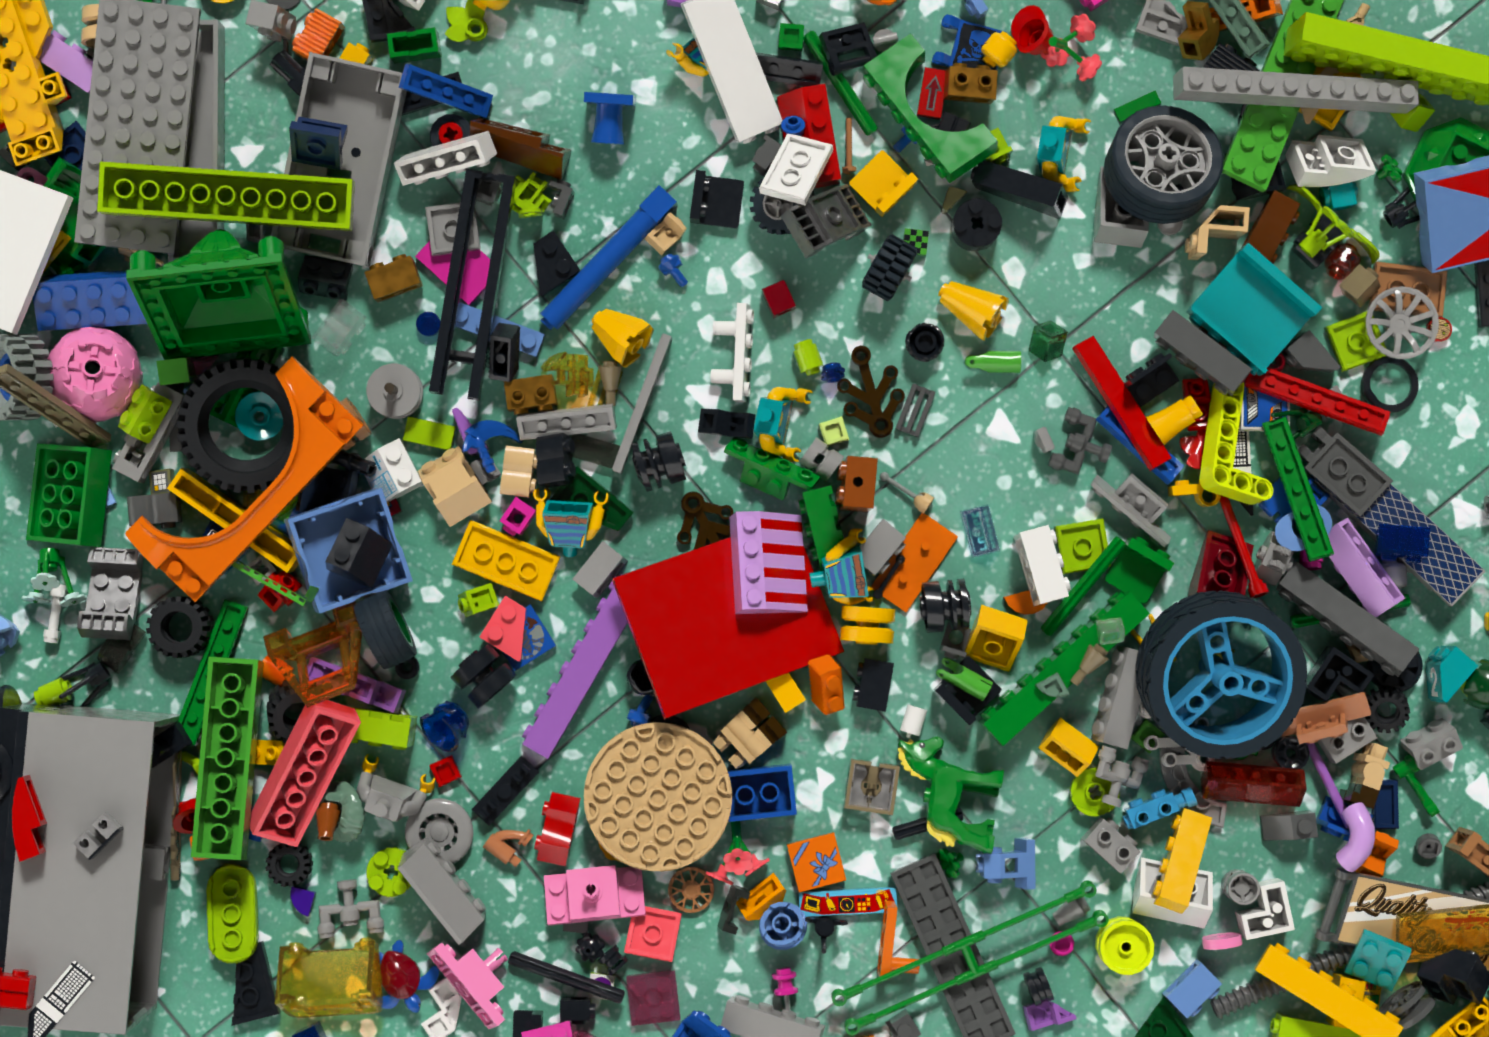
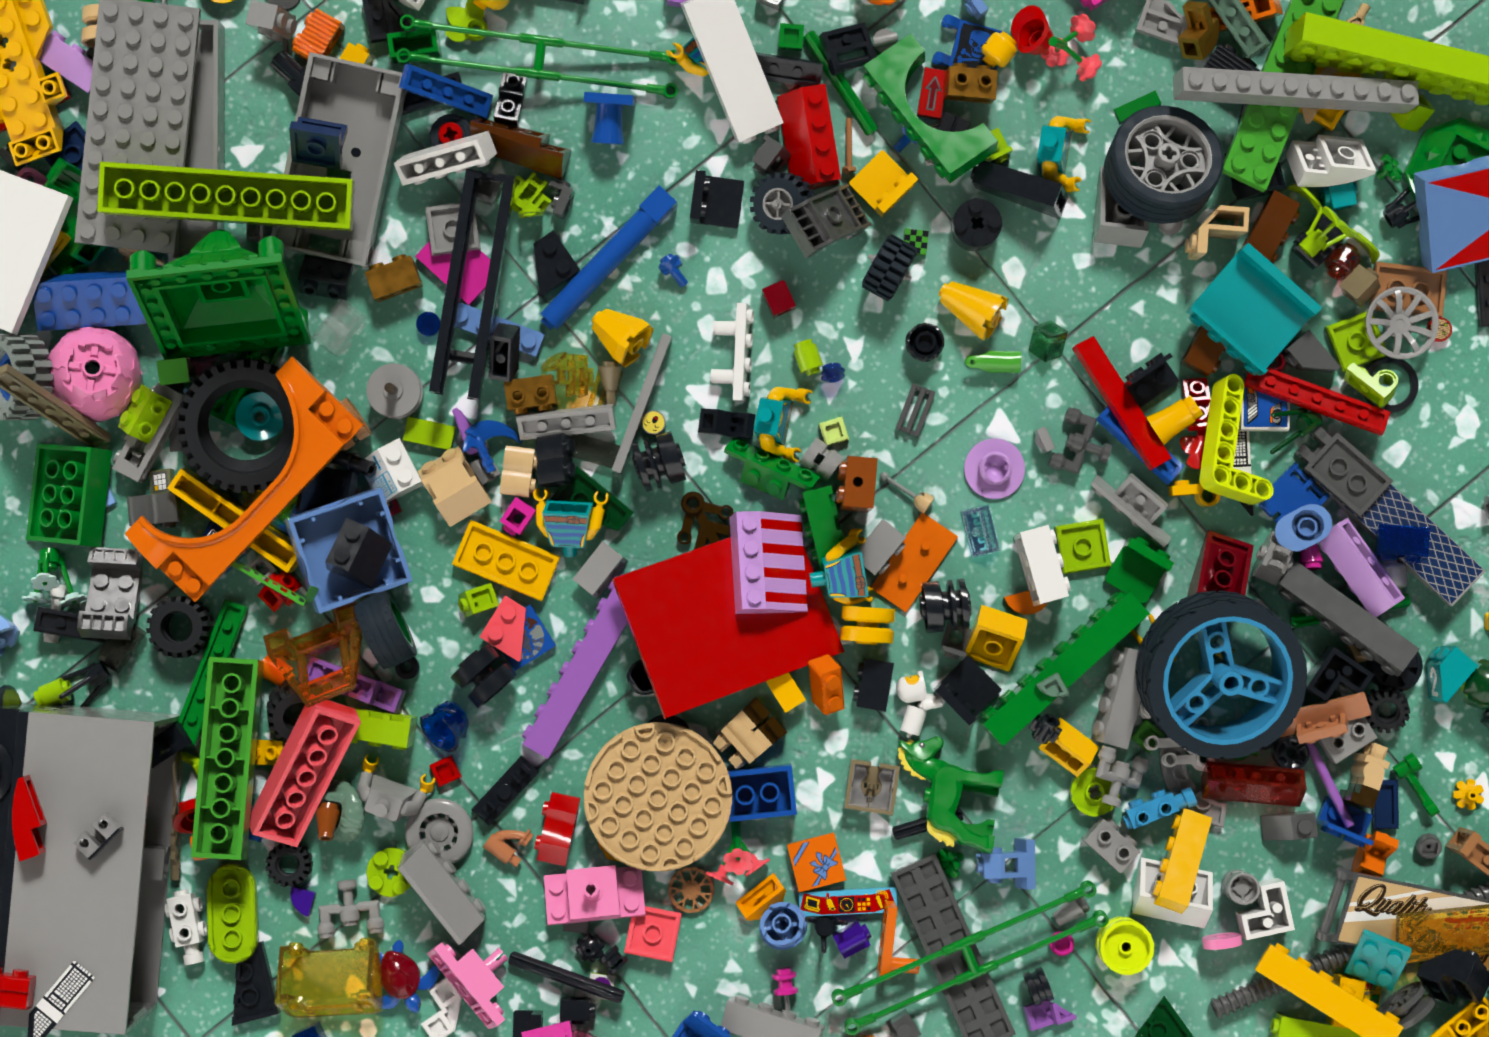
clear pink plate [626,970,681,1026] -> none
blue plate [627,695,653,726] -> none
tan bracket [645,212,687,256] -> none
pearl dark grey piece [717,884,750,935] -> none
white tile [759,133,833,205] -> none
blue plate [781,116,805,136] -> none
dark brown plant [837,345,905,438] -> none
black hinge [873,555,905,599] -> none
bright green piece [936,658,993,701] -> none
olive slope [941,186,967,214] -> none
green axle [1041,537,1126,636] -> none
dark tan cone [1070,643,1109,686] -> none
clear slope [1096,617,1125,645] -> none
dark grey brick [1154,310,1252,396] -> none
medium blue brick [1162,959,1222,1018] -> none
red piece [1219,496,1269,599] -> none
green tile [1262,416,1334,562] -> none
lavender cylinder [1336,802,1375,872] -> none
light grey bracket [1399,718,1463,770] -> none
none -> black tile [33,607,109,644]
none -> white brick [165,889,207,965]
none -> green bar [396,14,679,99]
none -> black slope [493,73,528,126]
none -> light yellow tile [641,410,666,435]
none -> dark purple brick [832,920,872,959]
none -> white piece [896,670,943,710]
none -> lavender piece [964,438,1025,499]
none -> black gear [1029,713,1062,744]
none -> lime plate [1344,362,1398,408]
none -> yellow plant [1452,779,1484,810]

